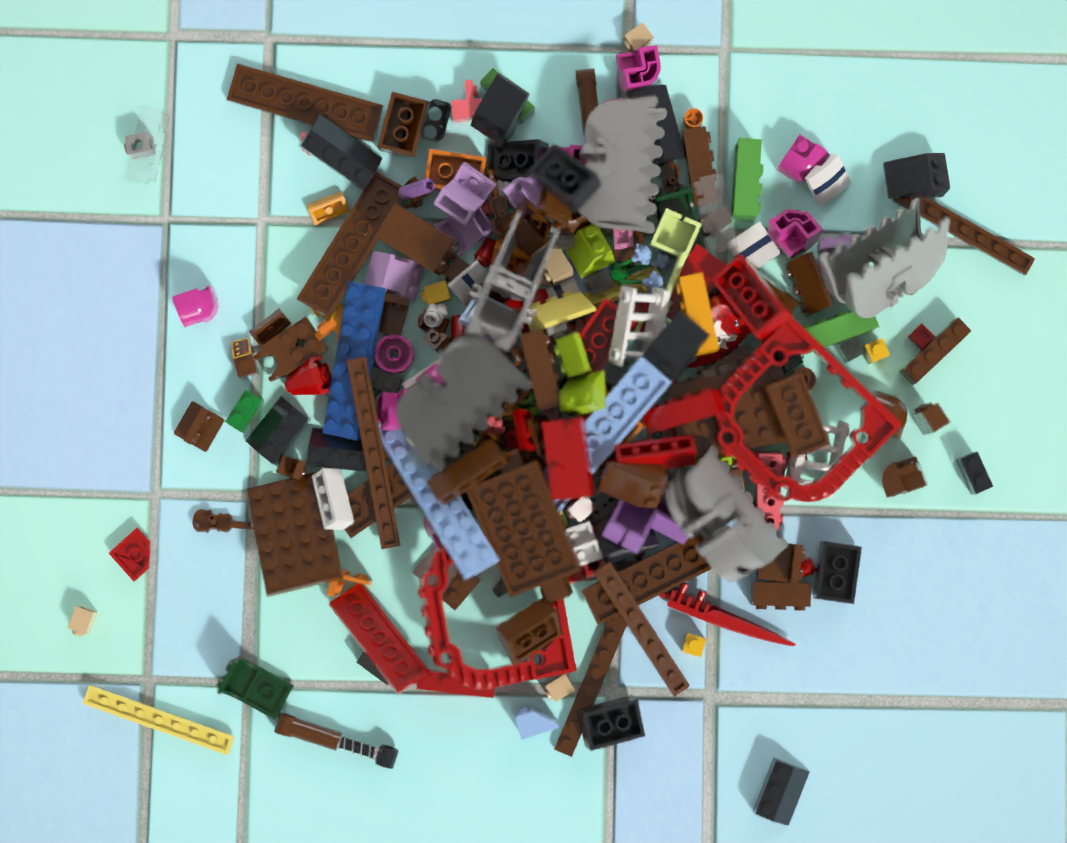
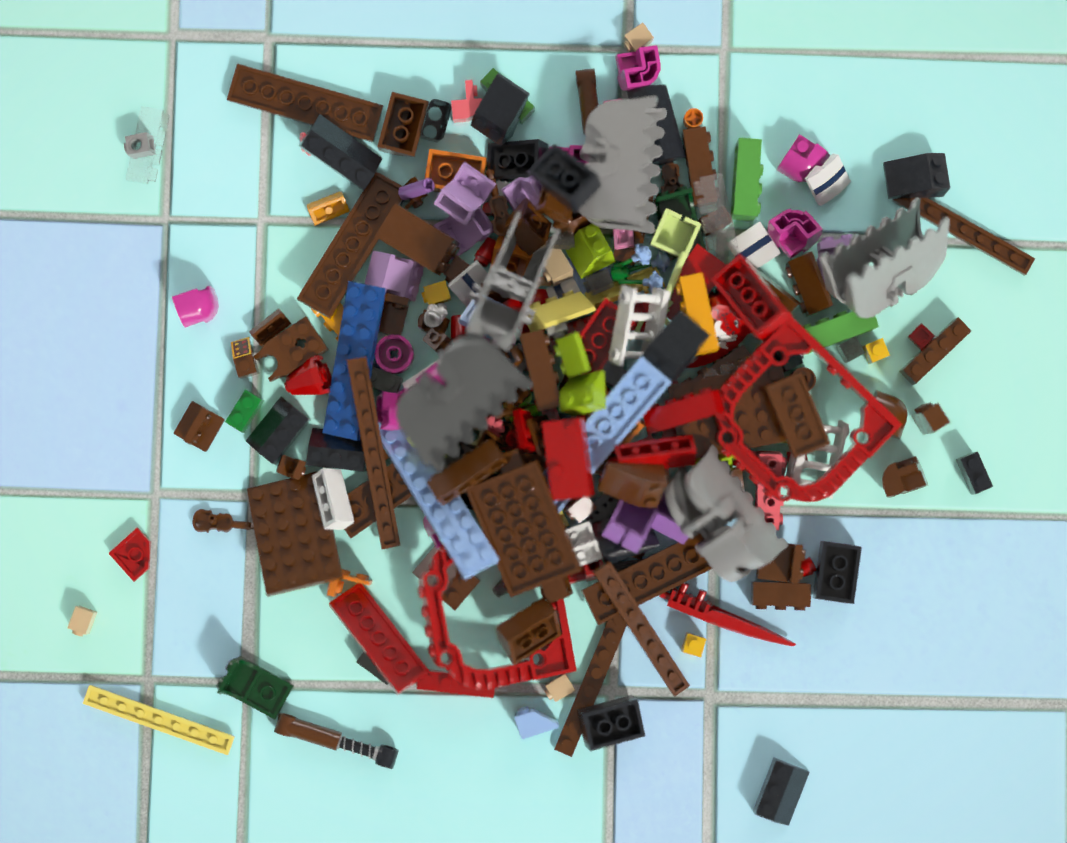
orange plate [315,318,337,341] -> none

